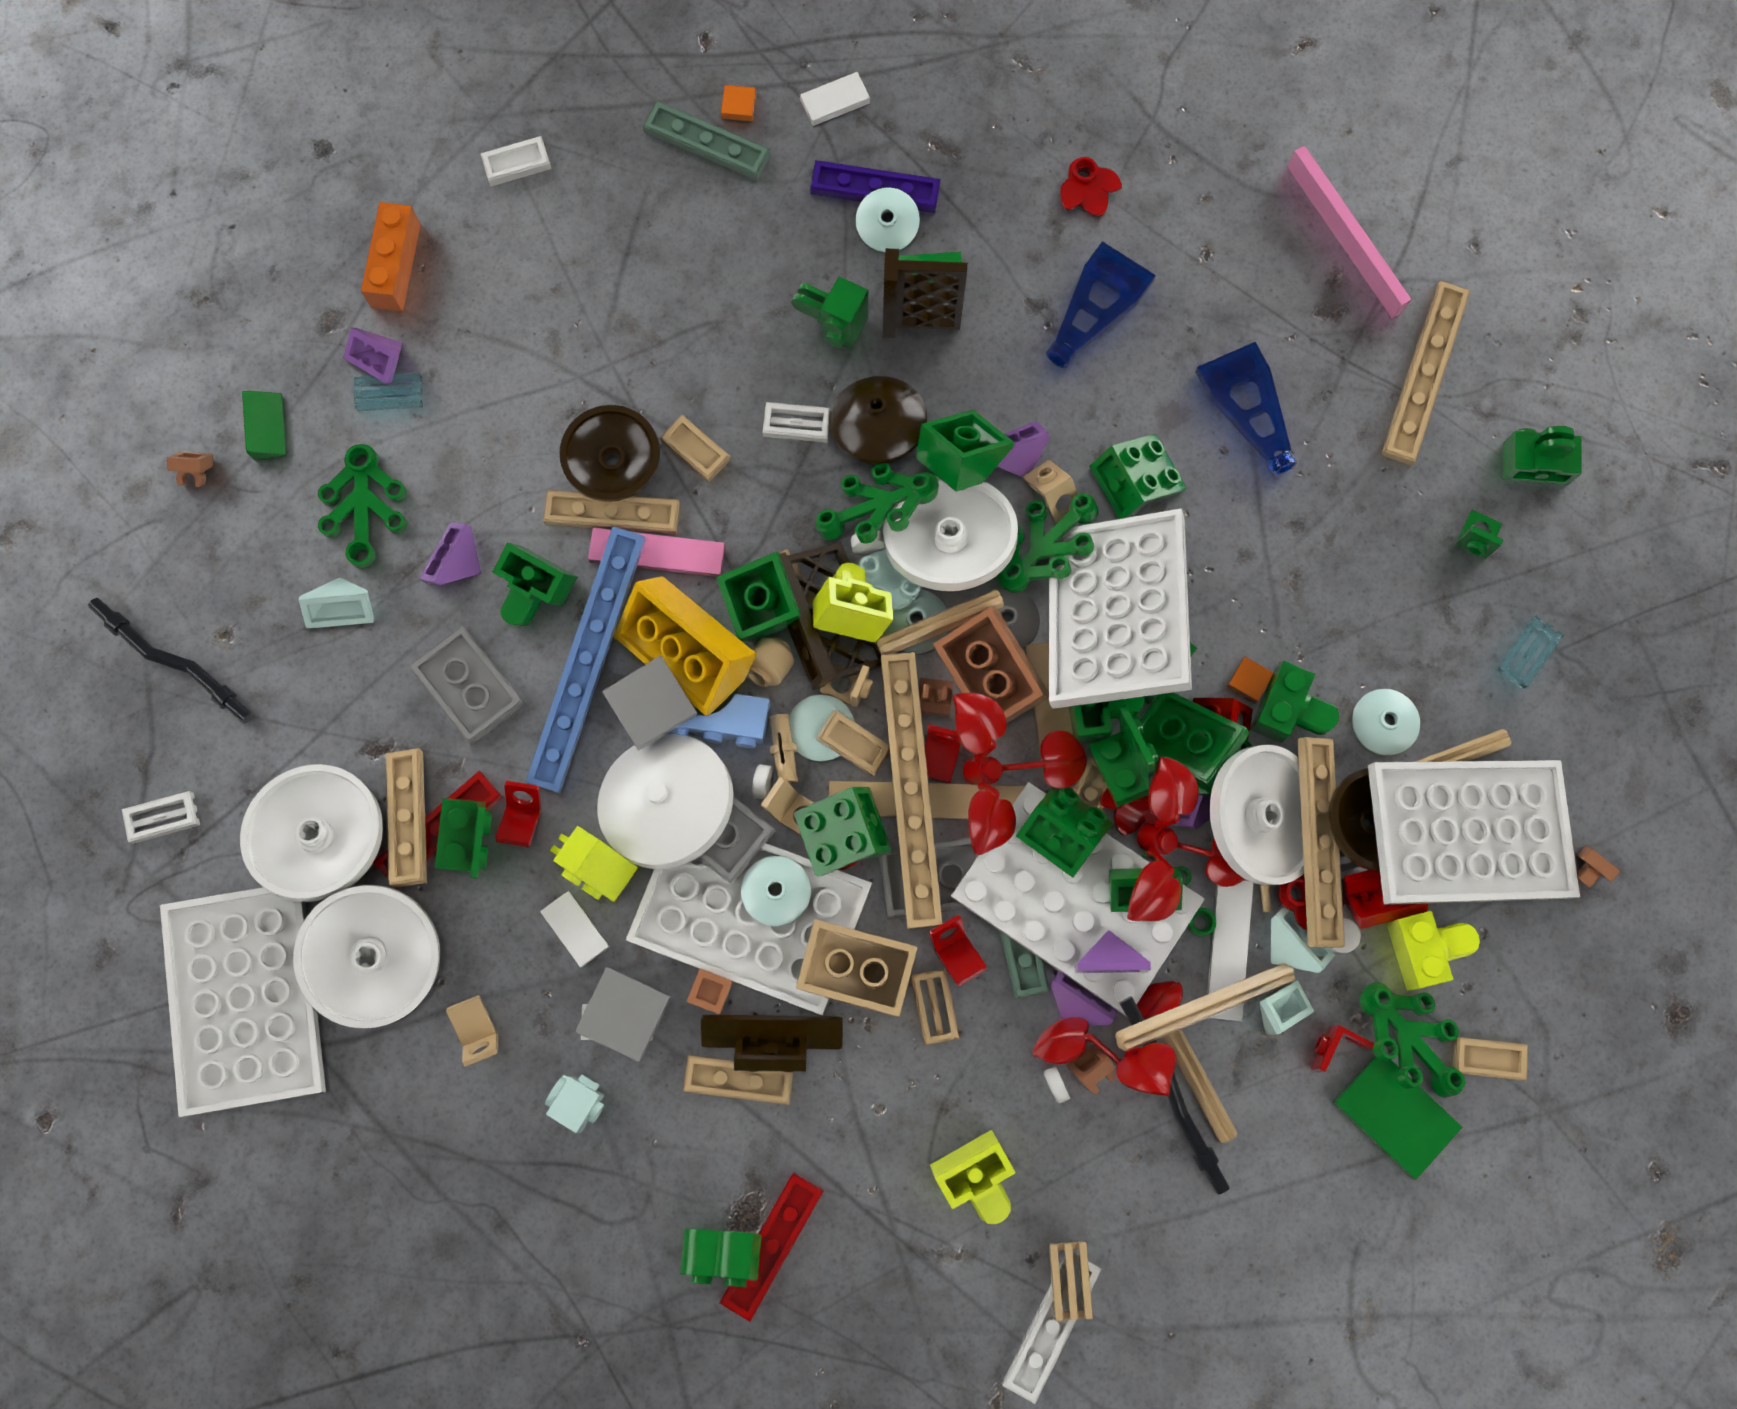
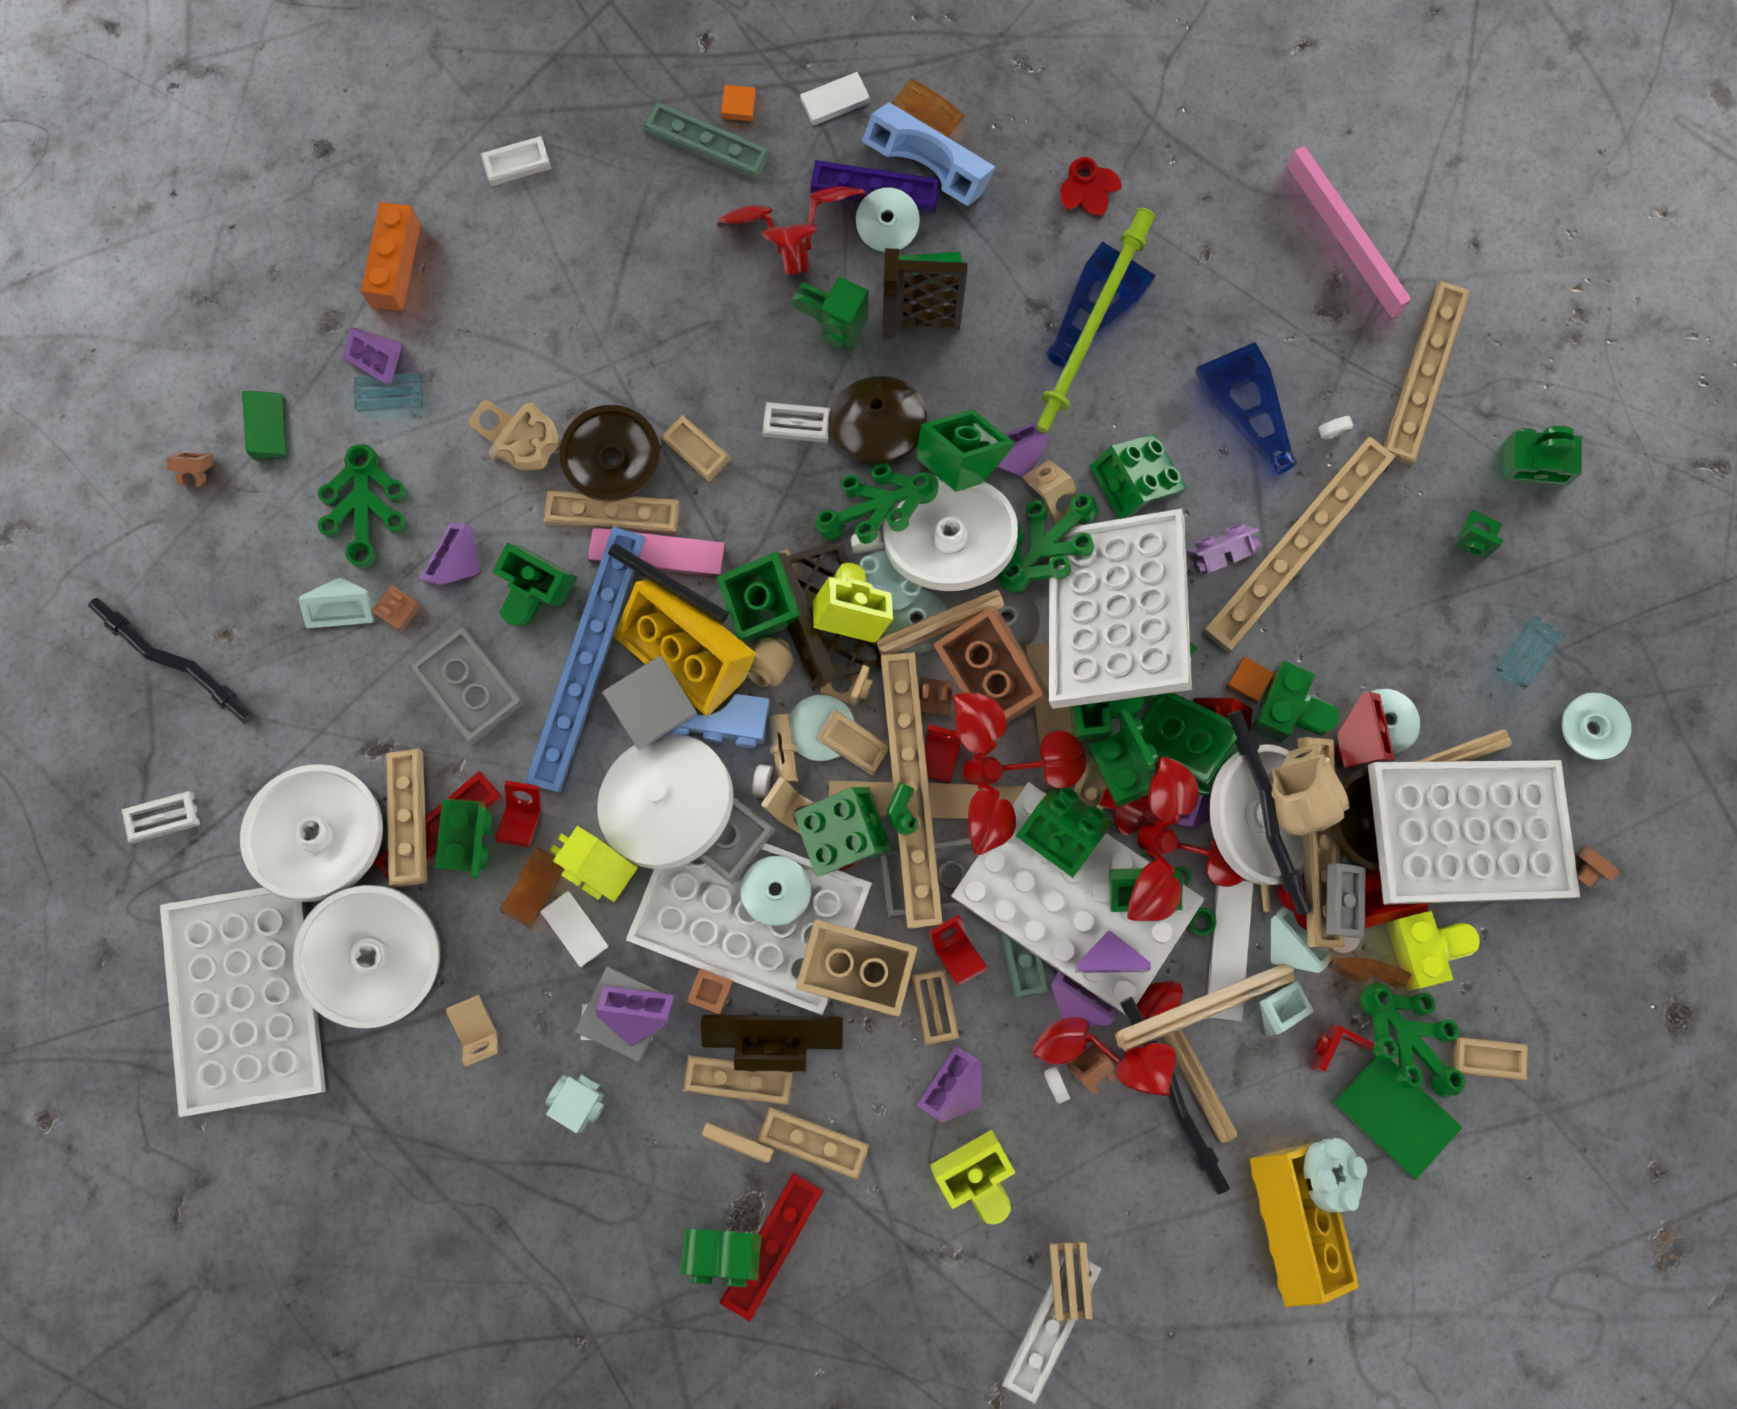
none -> nougat tile [371,584,421,632]
none -> tan piece [468,400,560,470]
none -> clear orange slope [500,847,564,929]
none -> medium lavender slope [596,986,674,1046]
none -> black bar [608,543,729,624]
none -> tan tile [702,1122,775,1163]
none -> red plant [717,186,866,274]
none -> tan tile [757,1107,870,1180]
none -> light blue arch [862,102,995,206]
none -> green arm [887,783,918,835]
none -> clear orange slope [892,78,965,138]
none -> medium lavender slope [917,1046,982,1123]
none -> lime bar [1036,208,1156,434]
none -> lavender hinge [1186,523,1260,574]
none -> tan plate [1203,436,1396,653]
none -> black bar [1227,710,1311,915]
none -> yellow slope [1250,1143,1359,1307]
none -> tan piece [1269,743,1349,836]
none -> light aqua plate [1303,1138,1367,1213]
none -> white tile [1318,416,1354,440]
none -> light grey plate [1326,863,1365,938]
none -> clear orange slope [1327,957,1412,988]
none -> slope [1336,691,1395,770]
none -> light aqua dish [1562,693,1632,760]

